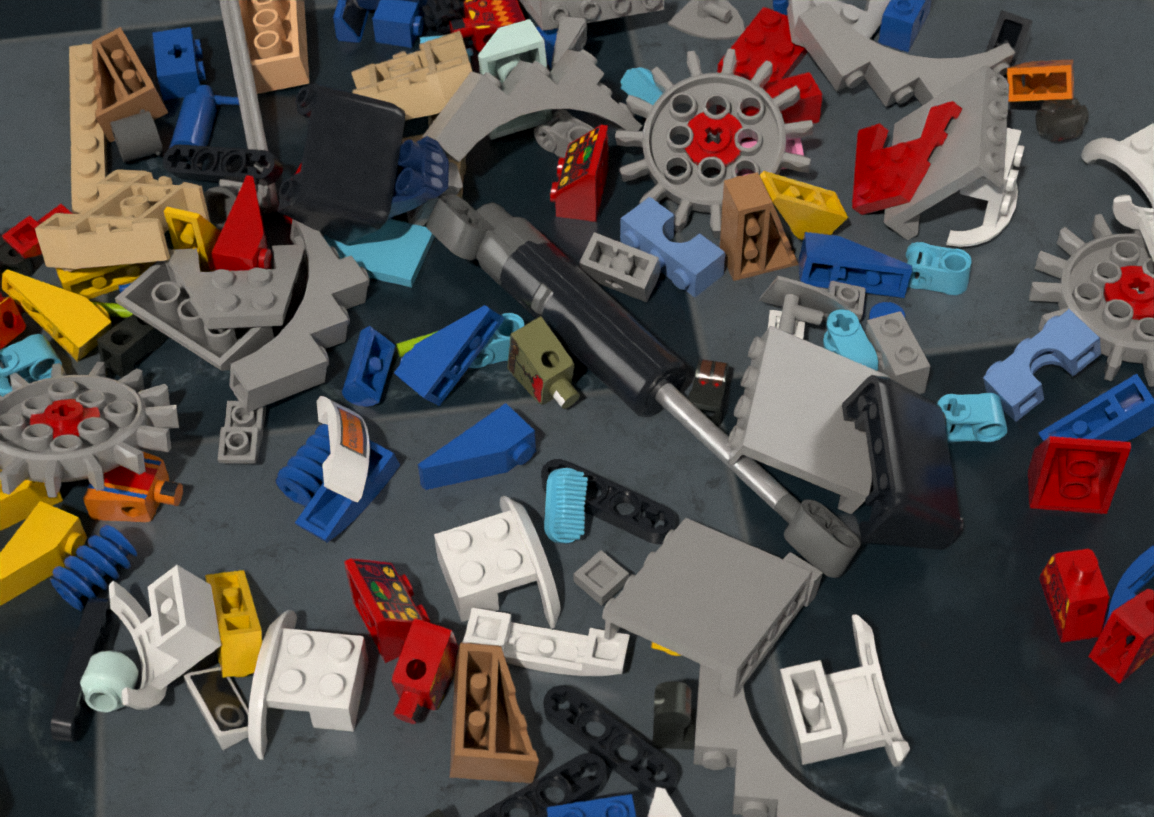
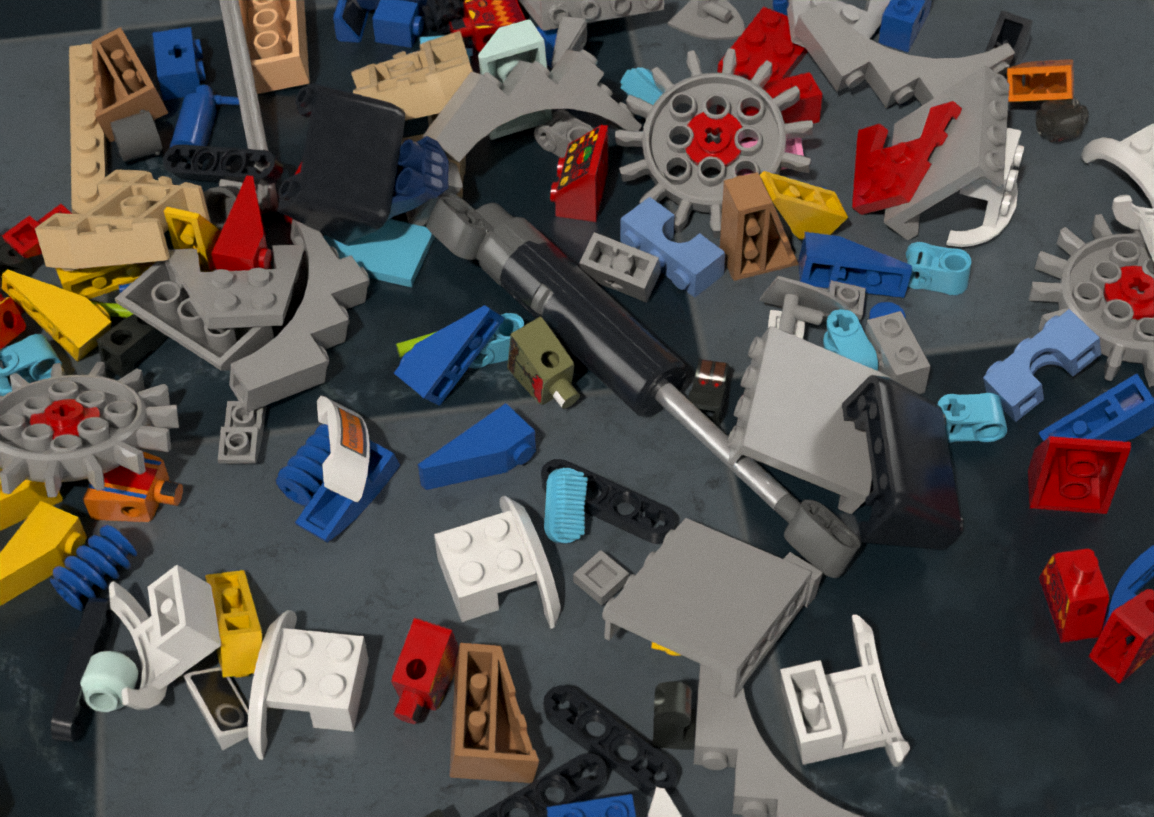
blue brick [342,326,396,407] -> none
red slope [344,558,430,663] -> none
white slope [463,607,629,676] -> none

